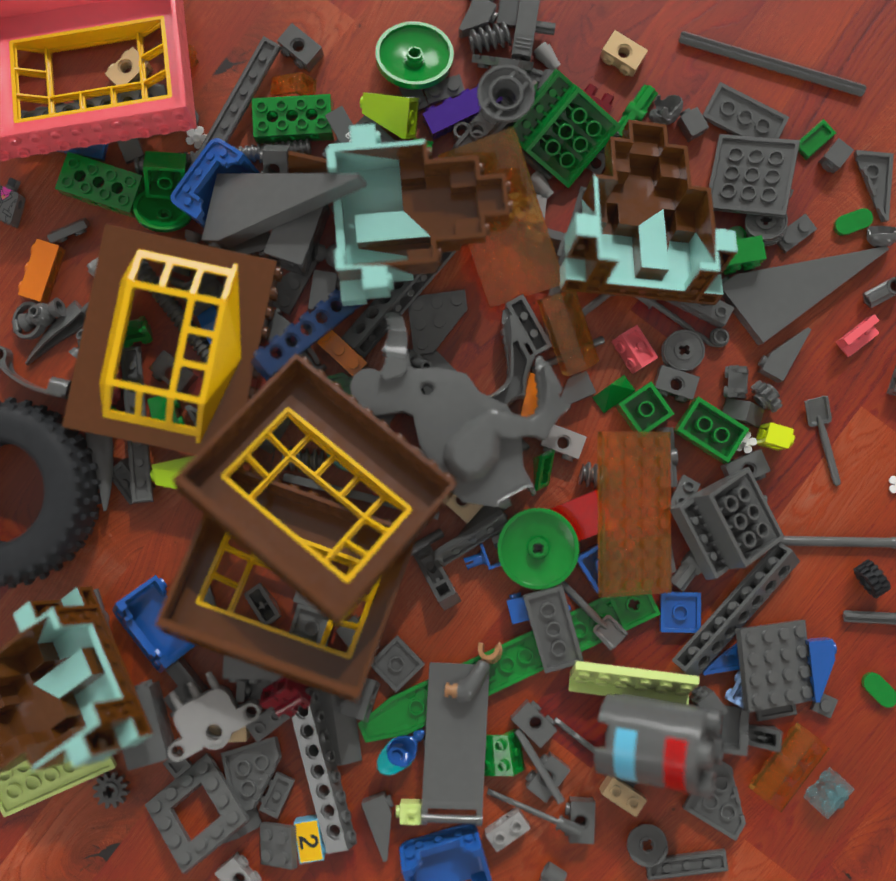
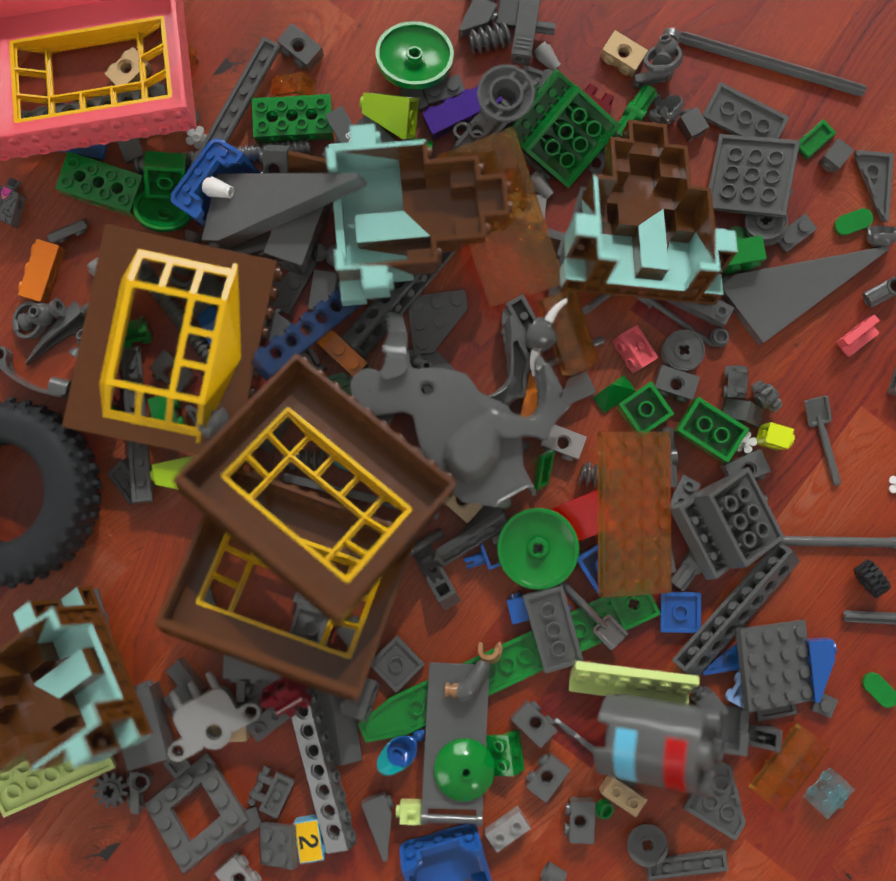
dark grey piece [85,432,114,511] -> none
blue windscreen [112,575,196,673] -> none
dark grey plate [221,736,282,811] -> none
dark grey slope [243,583,282,626] -> none
dark grey plate [472,54,534,71] -> none
dark grey piece [487,788,584,839] -> none
dark grey bar [514,729,565,805] -> none
dark grey slope [757,328,811,383] -> none
none -> dark grey plate [127,768,154,814]
none -> dark grey hair [198,407,231,439]
none -> white cone [202,177,234,198]
none -> green dish [434,738,495,801]
none -> dark grey helmet [524,299,568,377]
none -> green plate [595,798,614,819]
none -> dark grey tile [632,70,674,89]
none -> dark grey piece [644,28,683,73]

